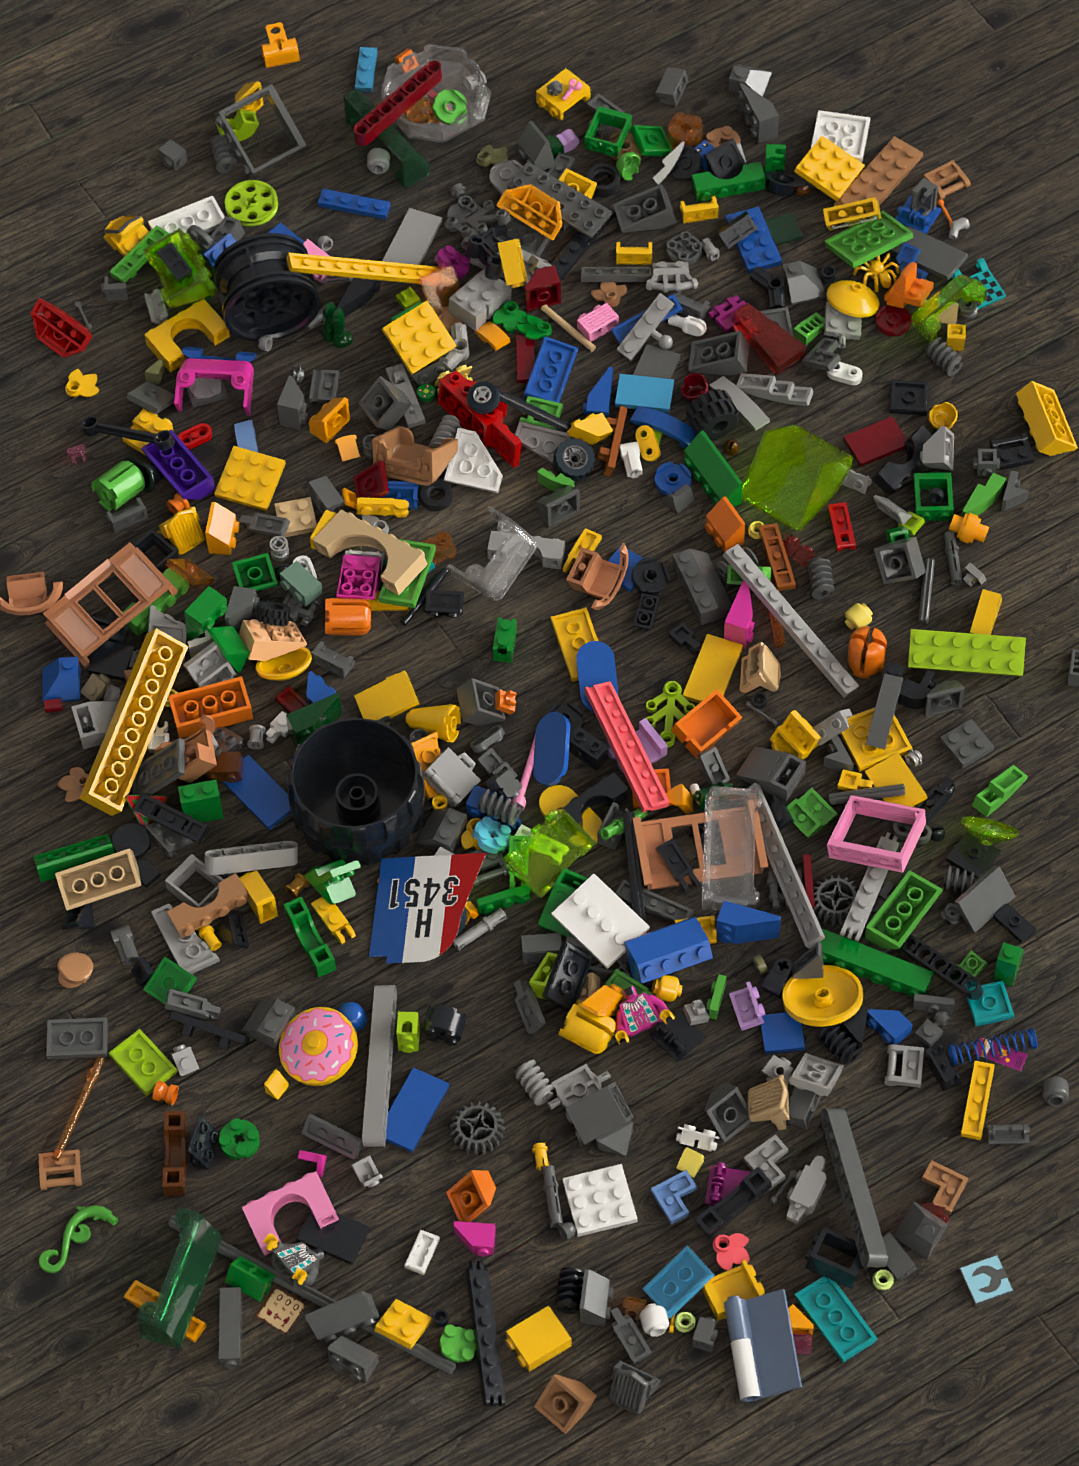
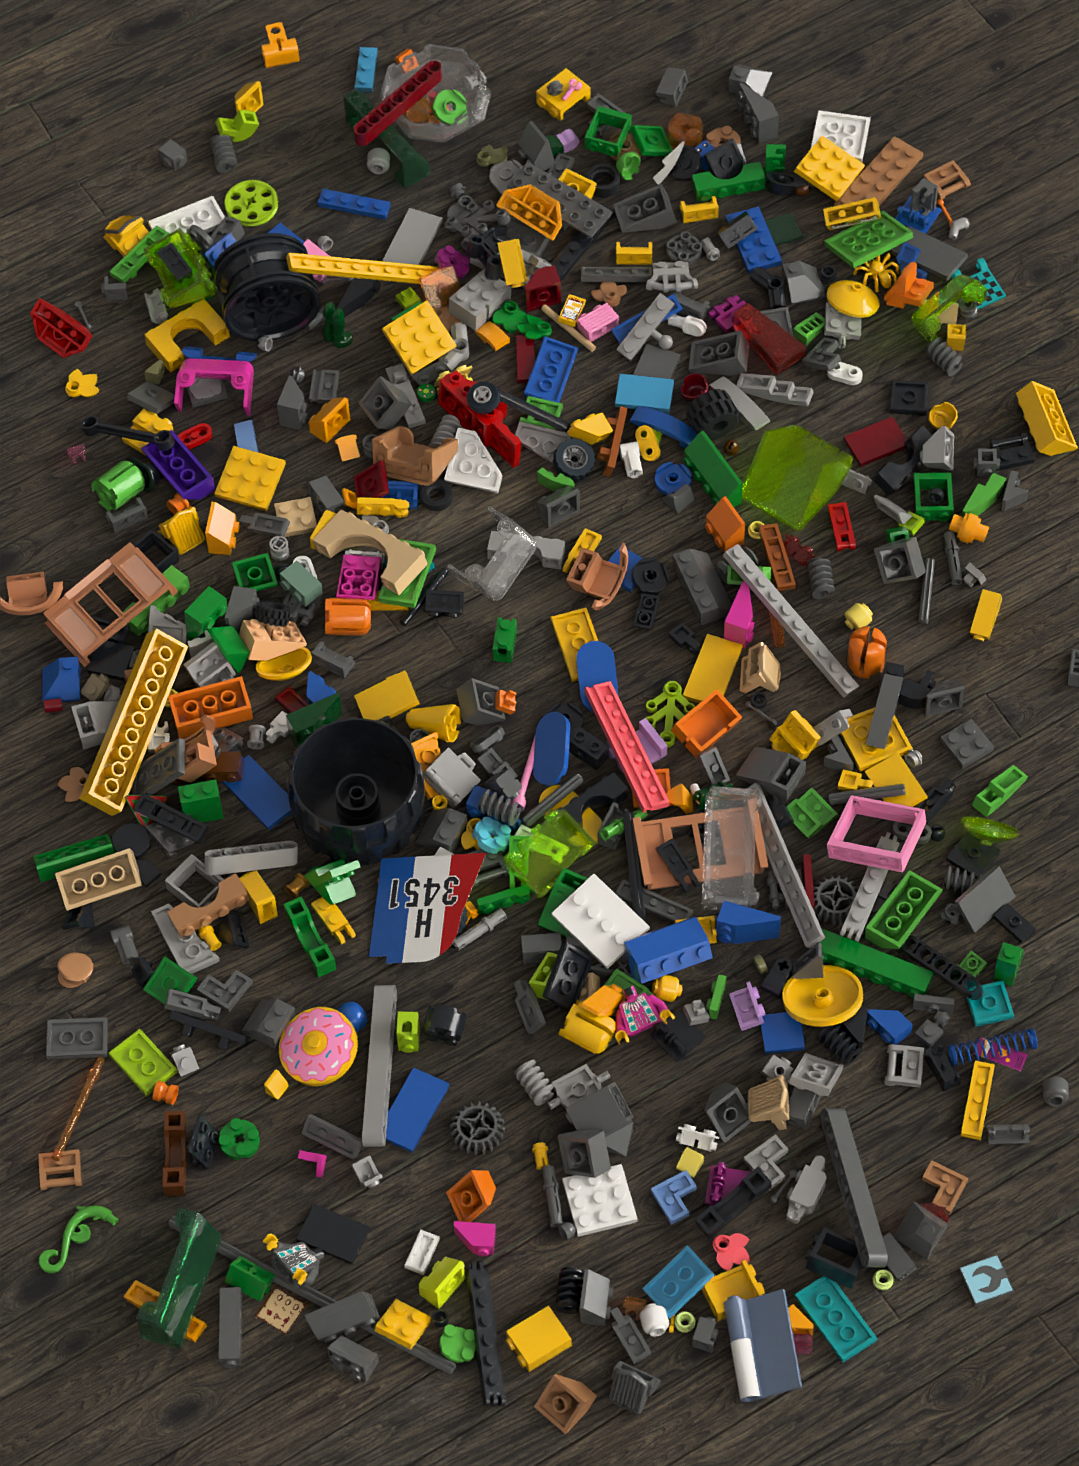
clear orange plate [166,559,215,585] -> none
dark grey window [215,84,307,177] -> none
bright pink arch [242,1172,339,1256] -> none
clear orange plate [423,531,457,565] -> none
blue slope [583,367,613,419] -> none
dark red tile [875,305,911,337] -> none
lime brick [908,629,1026,677] -> none
none -> dark grey plate [197,970,253,1012]
none -> neon yellow slope [419,1257,465,1309]
none -> dark grey axle [522,773,583,827]
none -> tile [558,294,586,327]
none -> dark grey slope [558,1129,611,1178]

